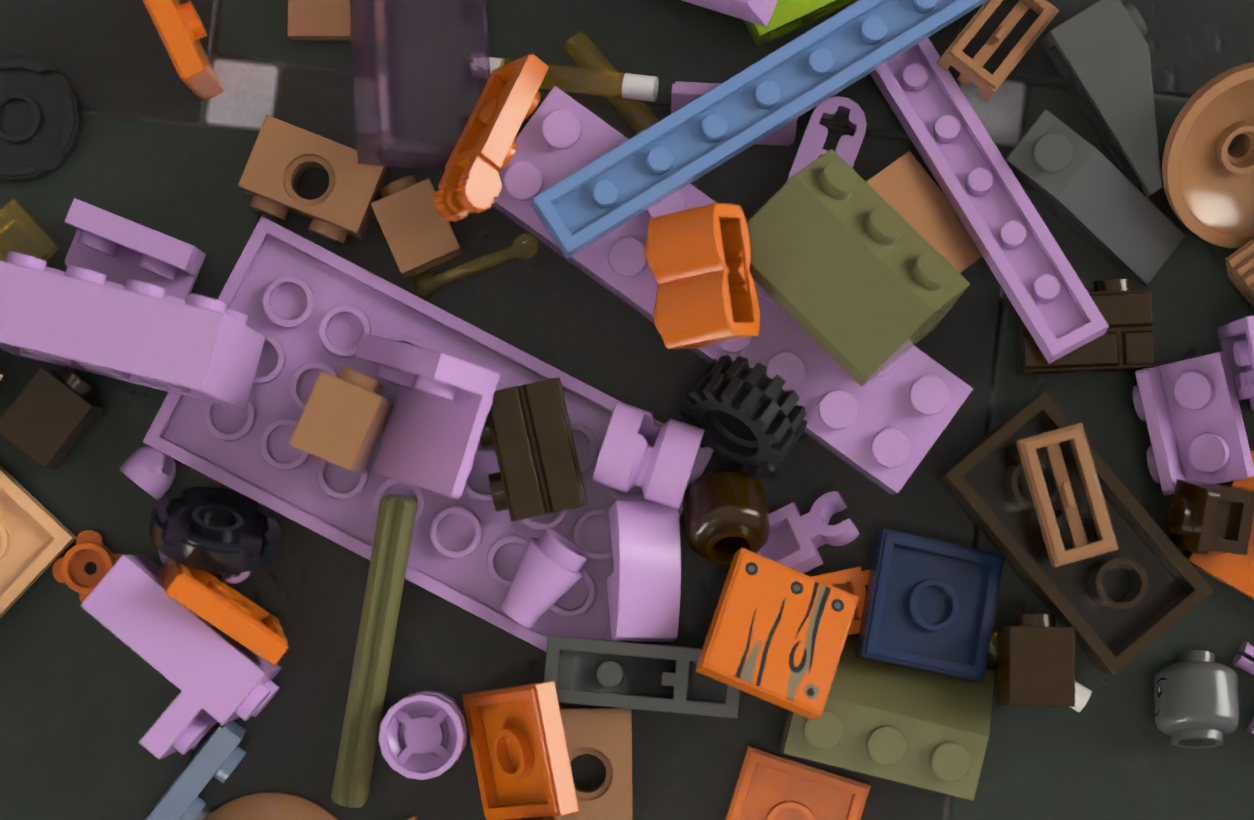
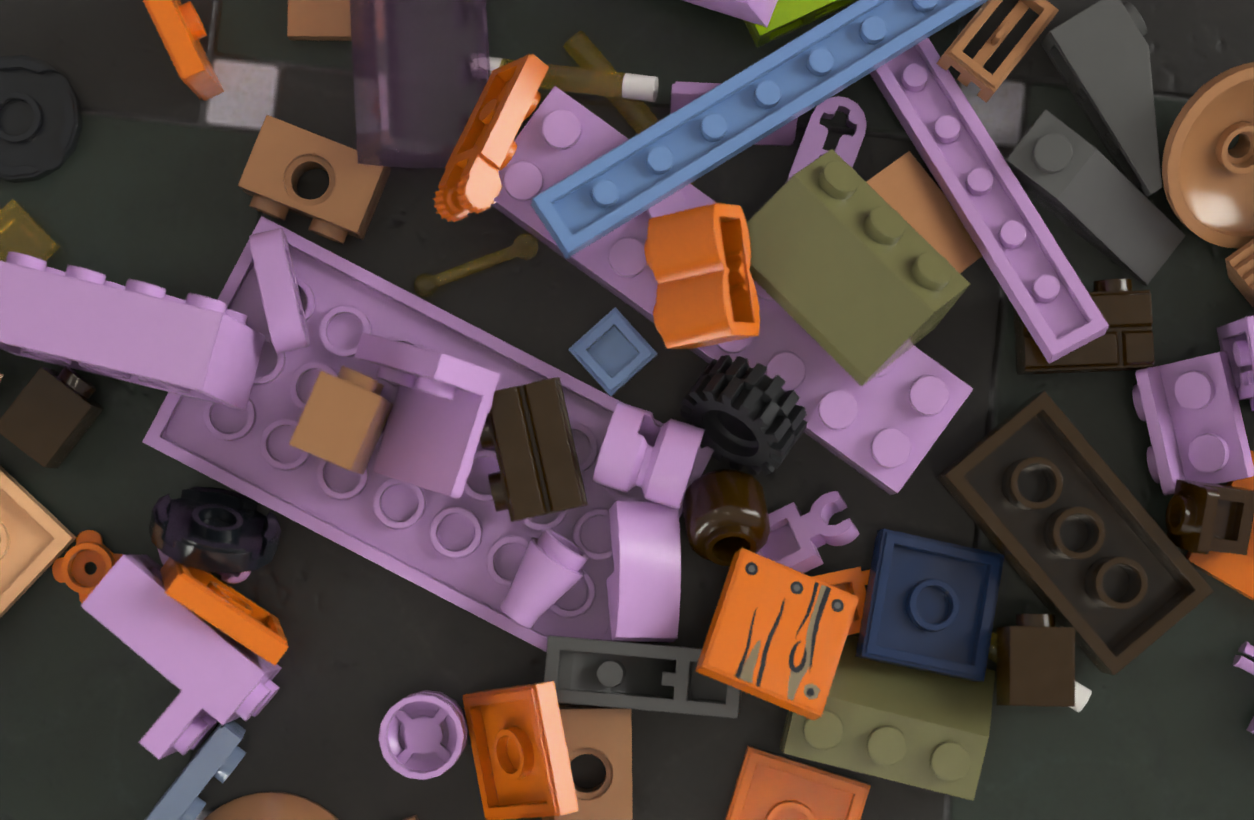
lavender bracket [64,198,206,301] -> none
lavender hinge [119,445,176,500] -> none
olive axle [331,494,417,808] -> none
medium nougat brick [370,175,464,280] -> none
medium nougat tile [1016,423,1119,567] -> none
dark grey head [1154,650,1239,748] -> none
none -> lavender beam [249,228,310,354]
none -> light blue tile [568,307,658,397]

